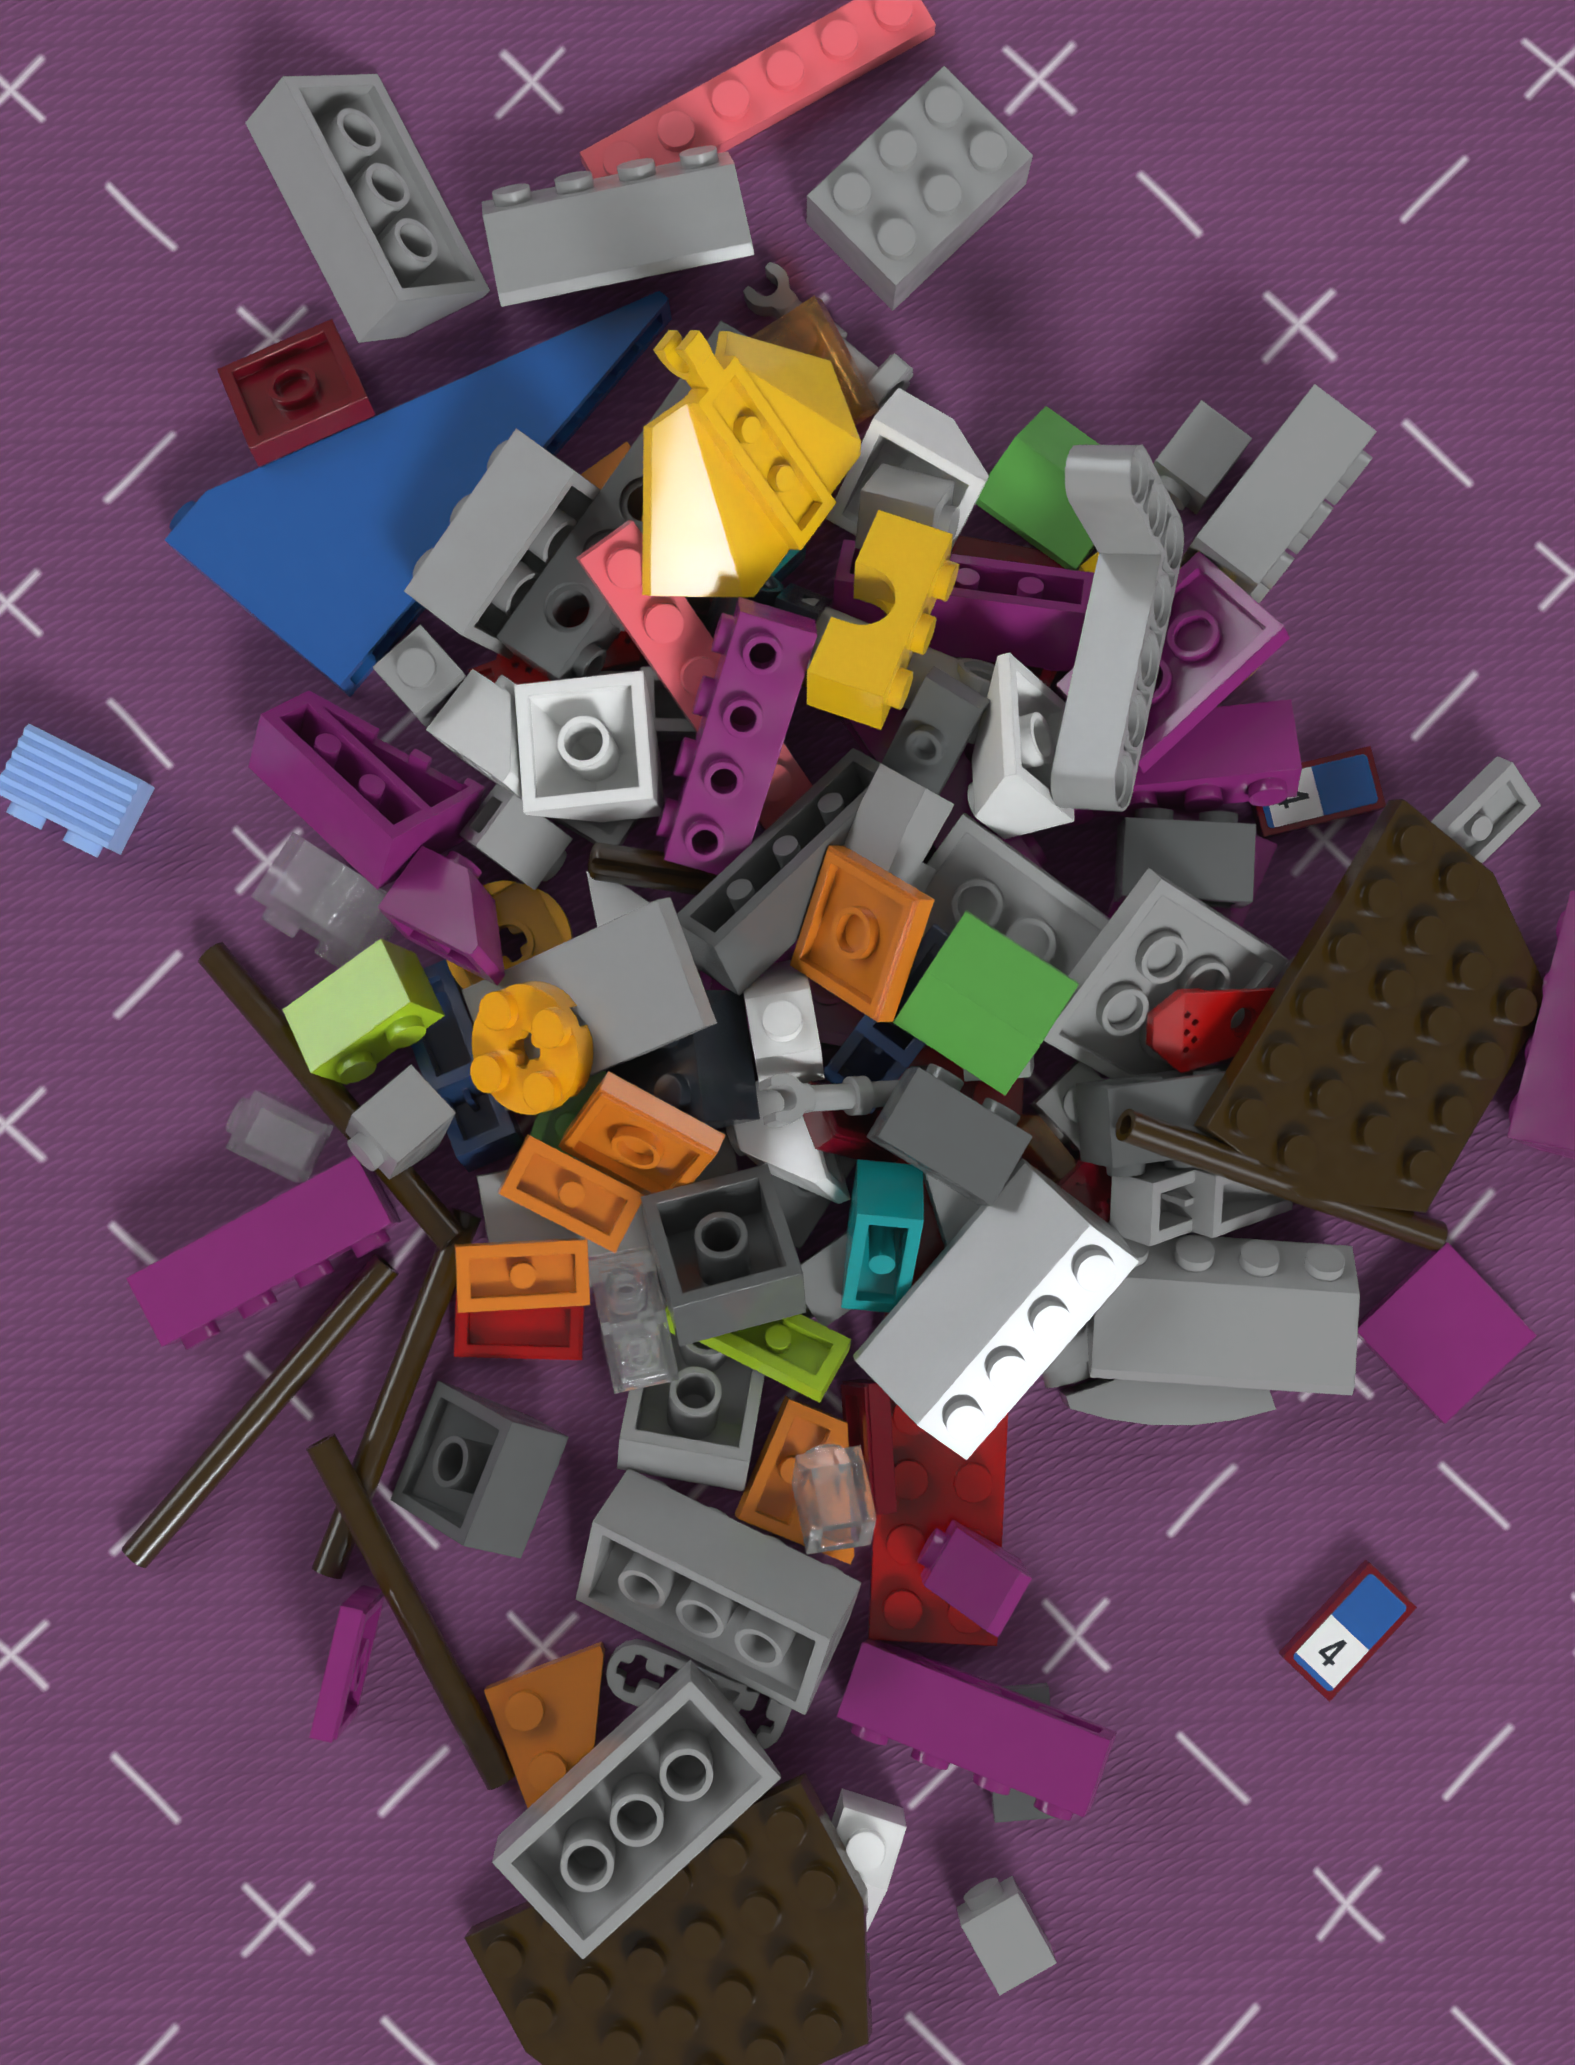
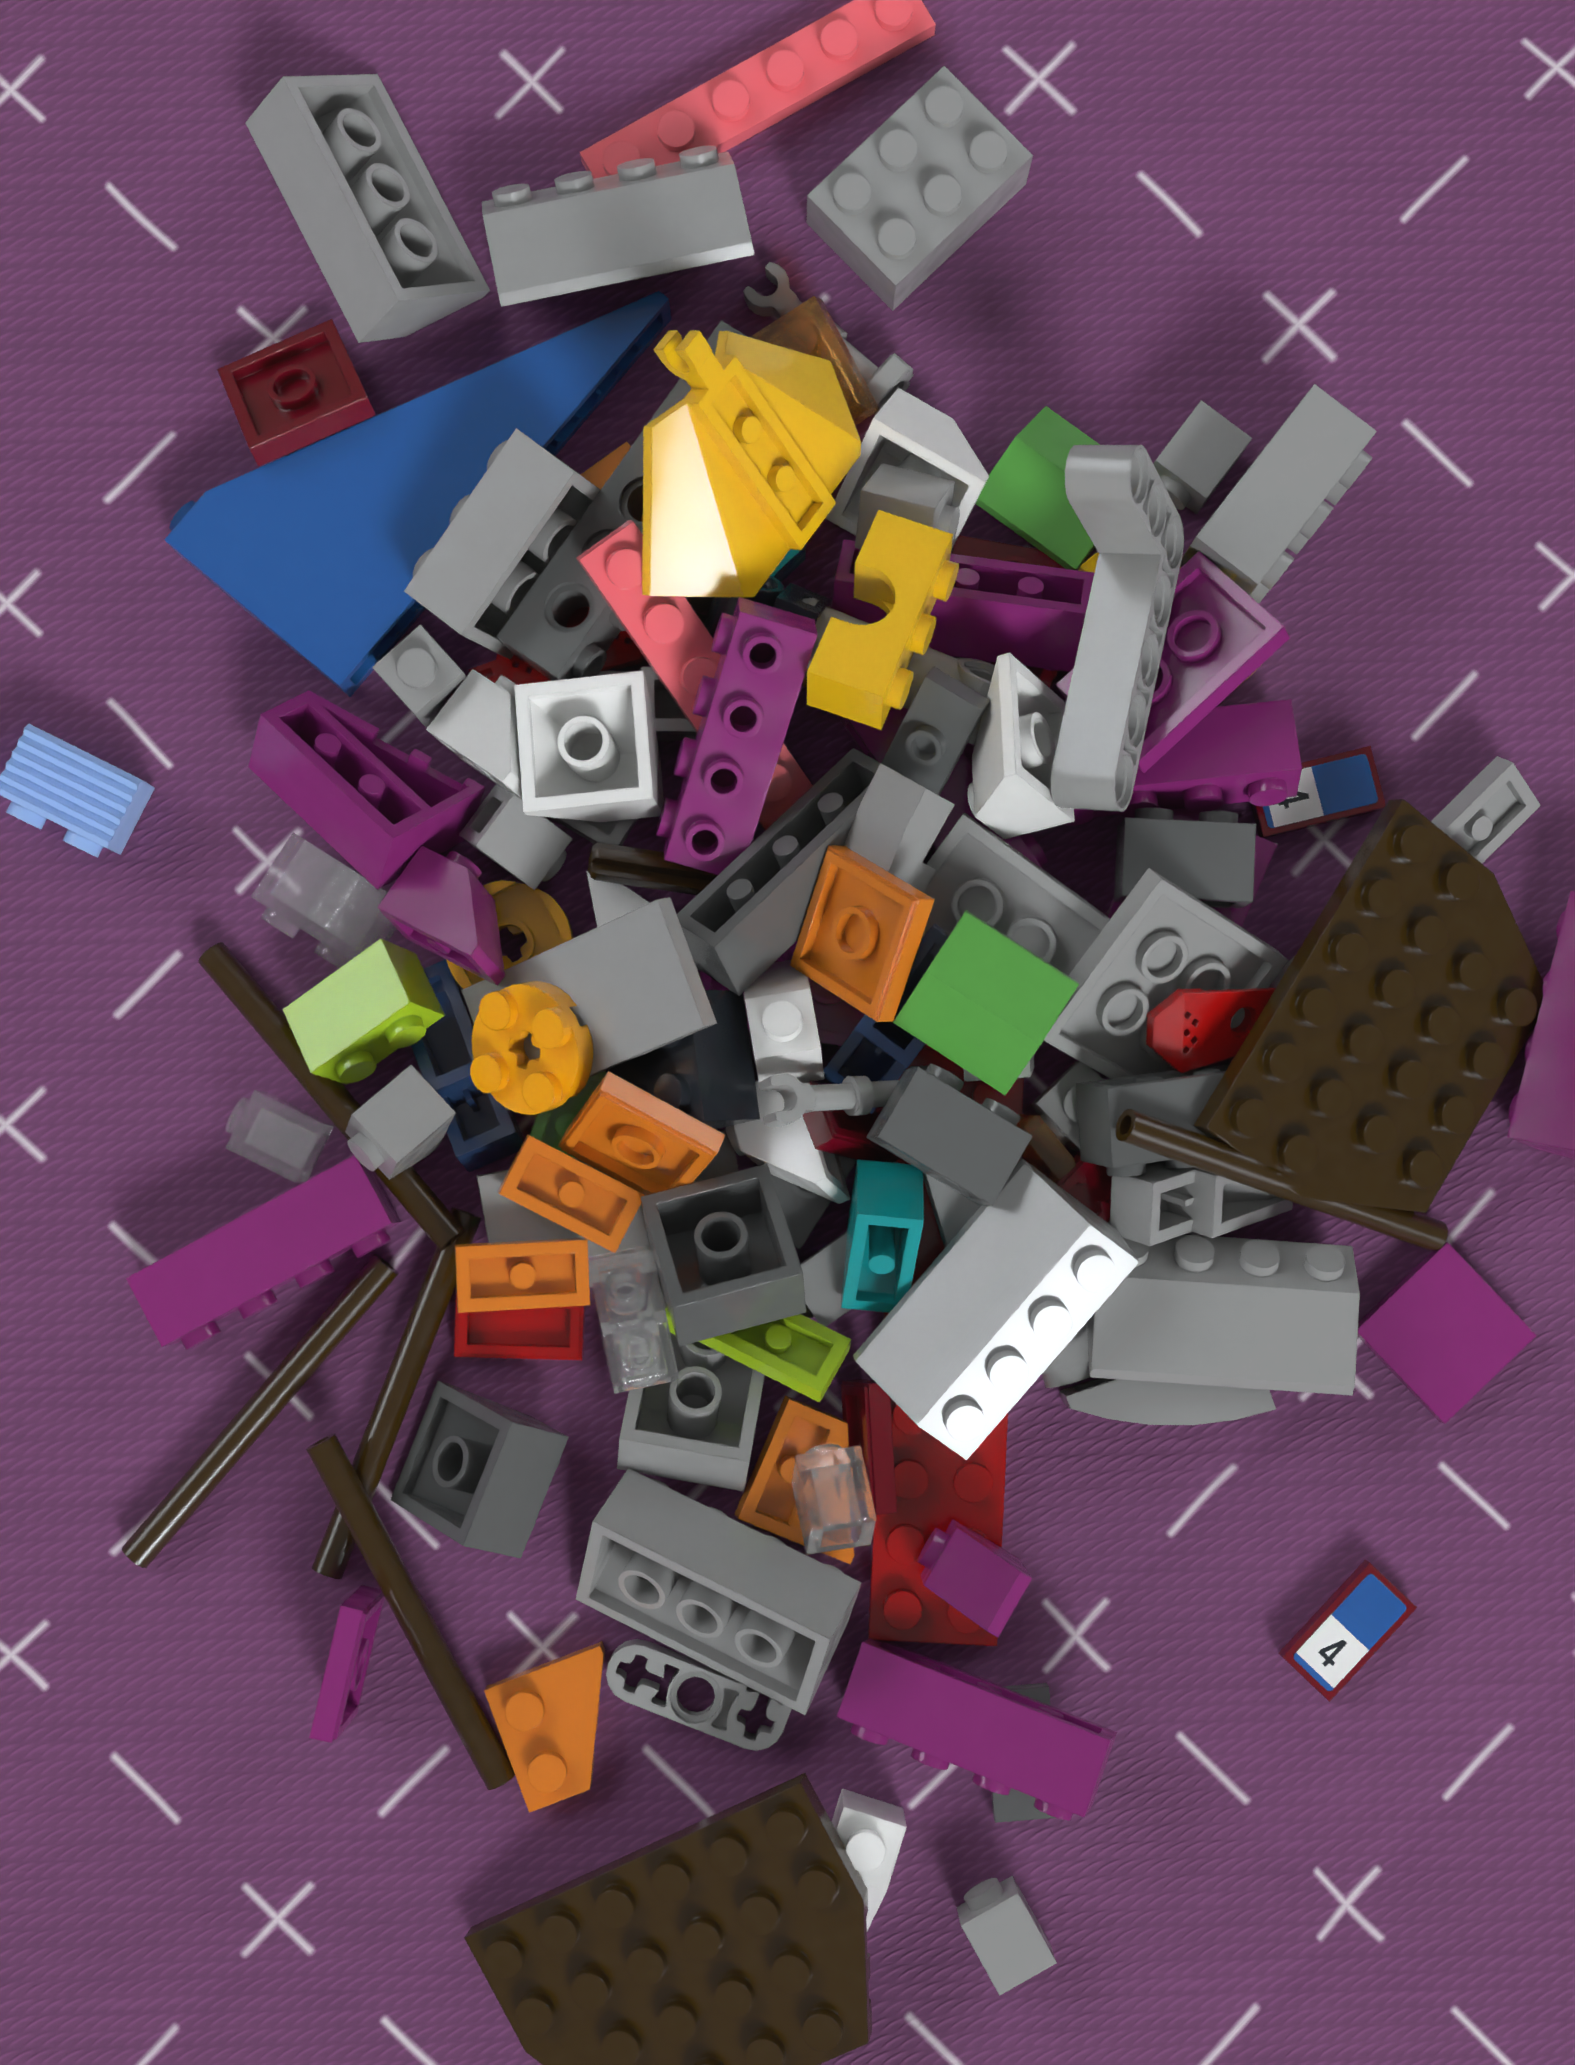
light grey slope [492,1660,781,1959] -> none

